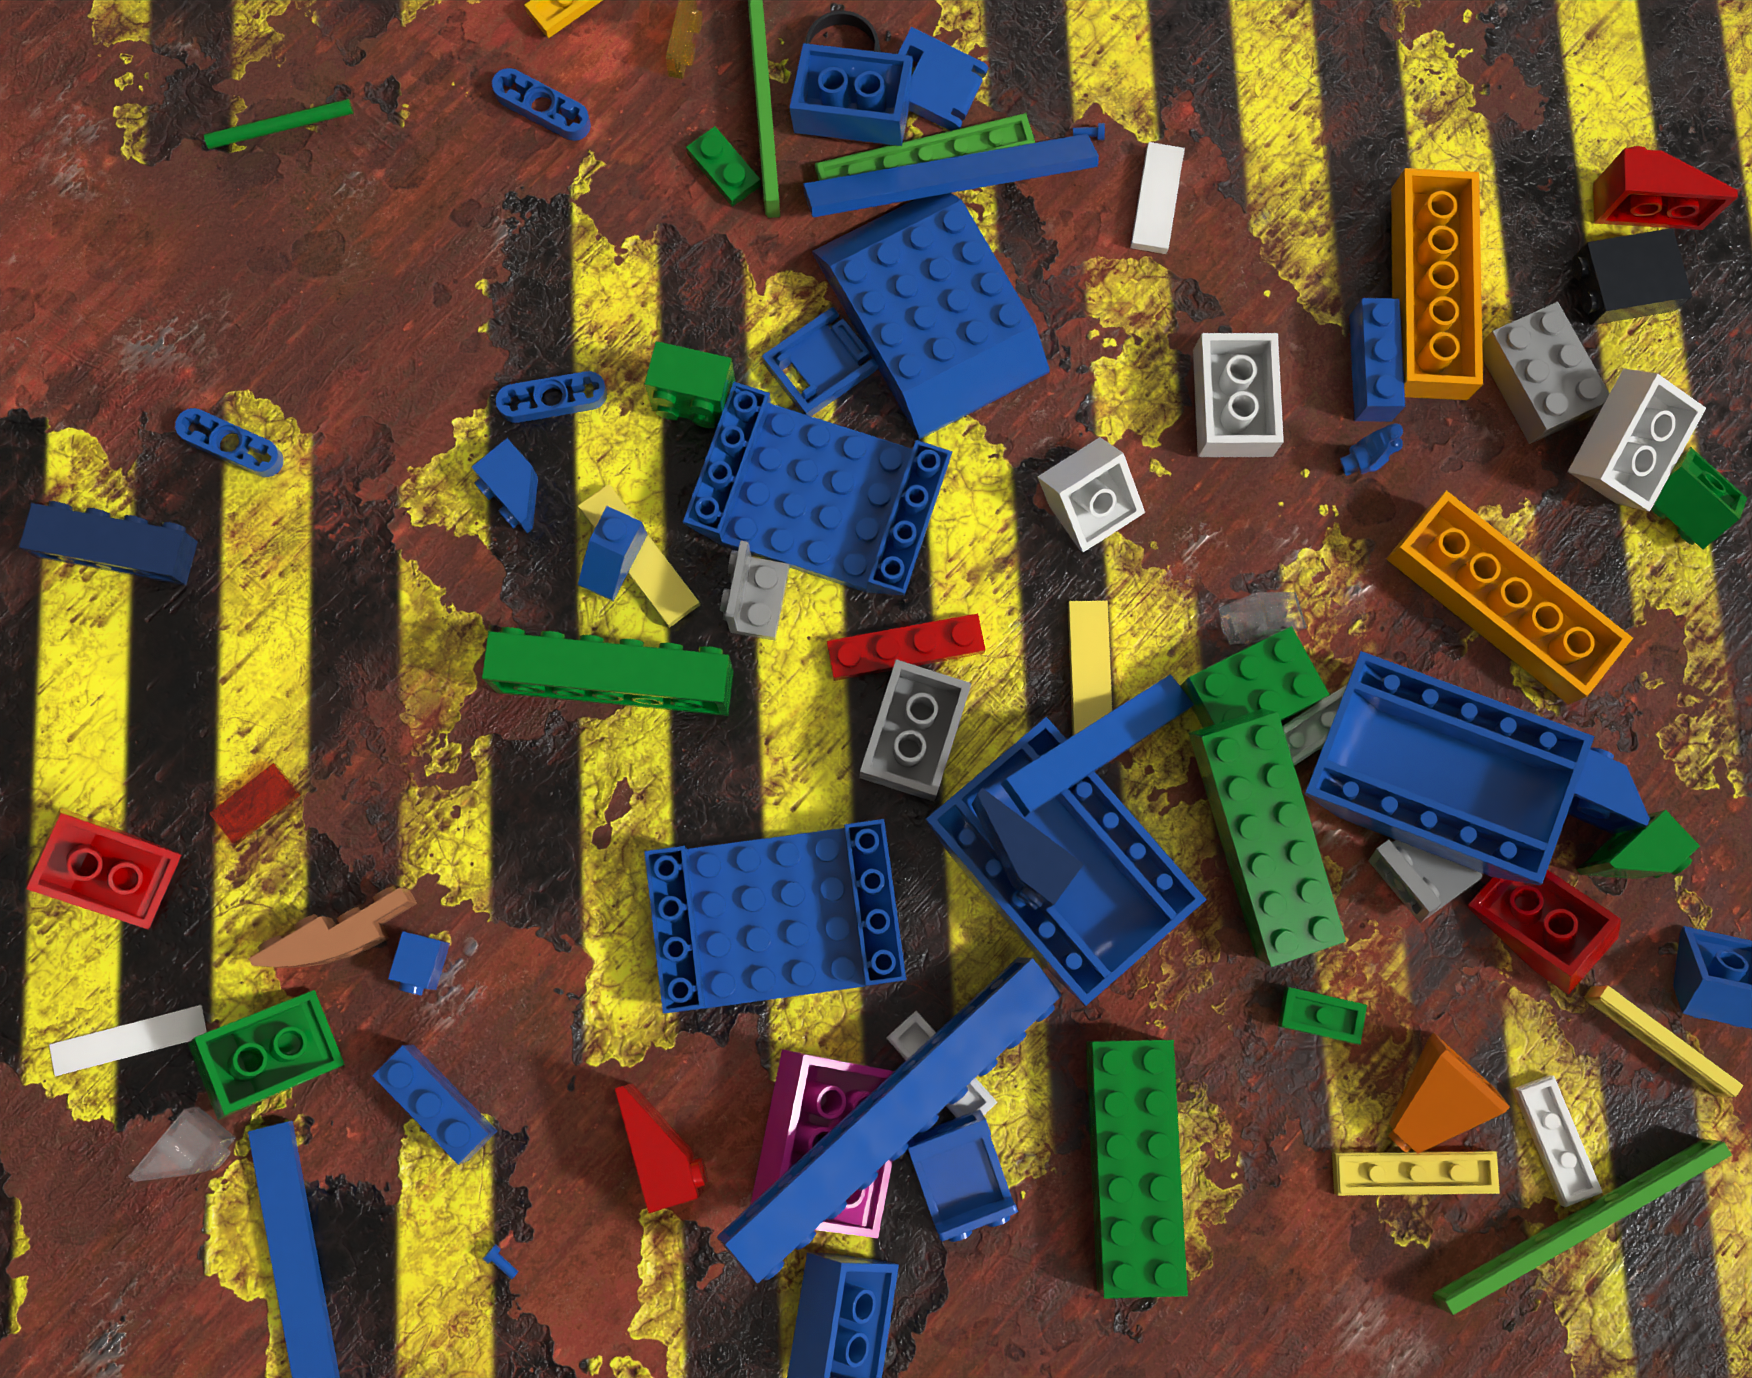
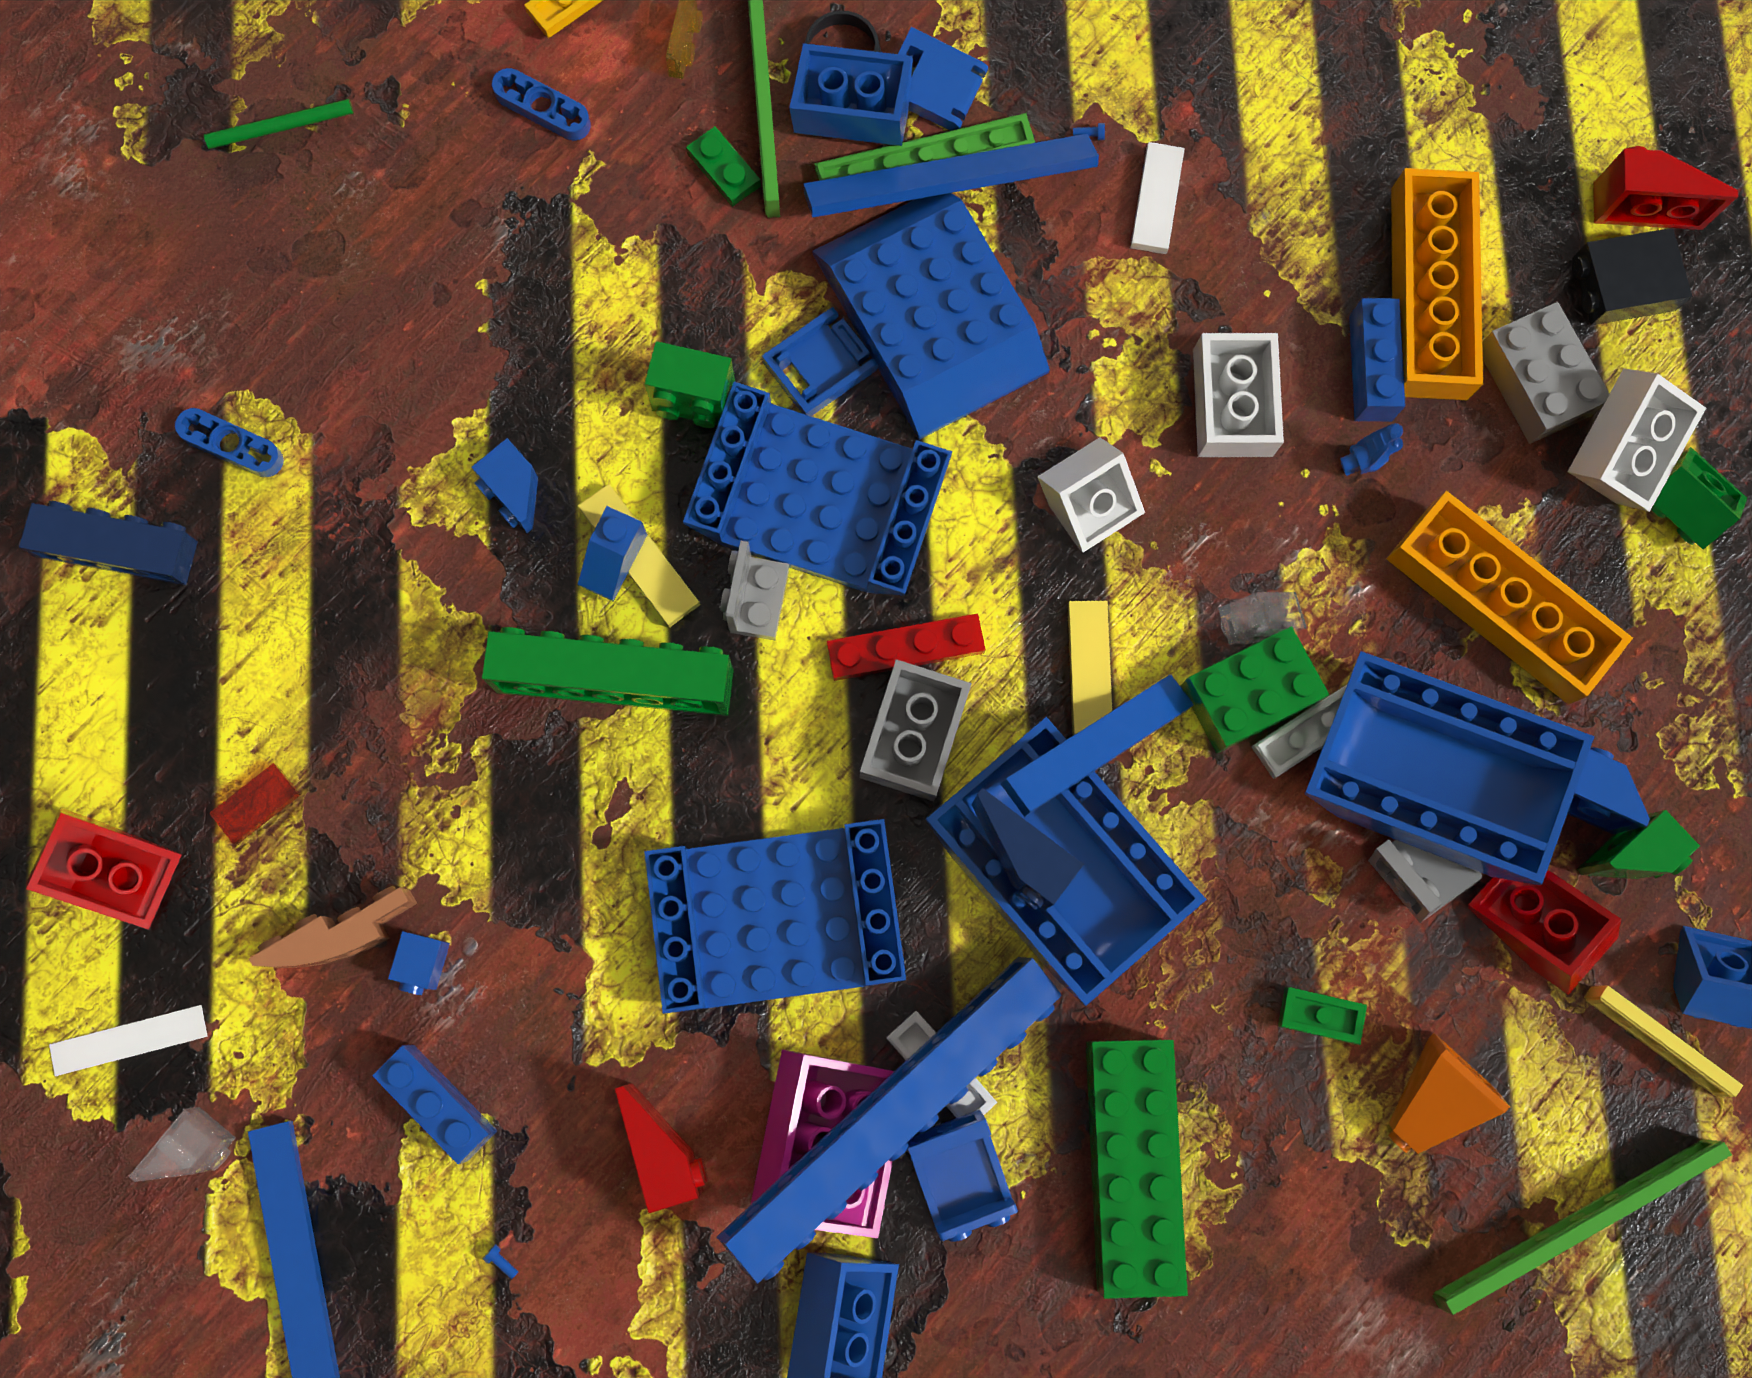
green slope [188,990,345,1120] -> none
blue beam [496,371,607,423] -> none
green brick [1188,709,1346,967] -> none
light yellow tile [1332,1151,1500,1196] -> none
white tile [1512,1075,1603,1207] -> none

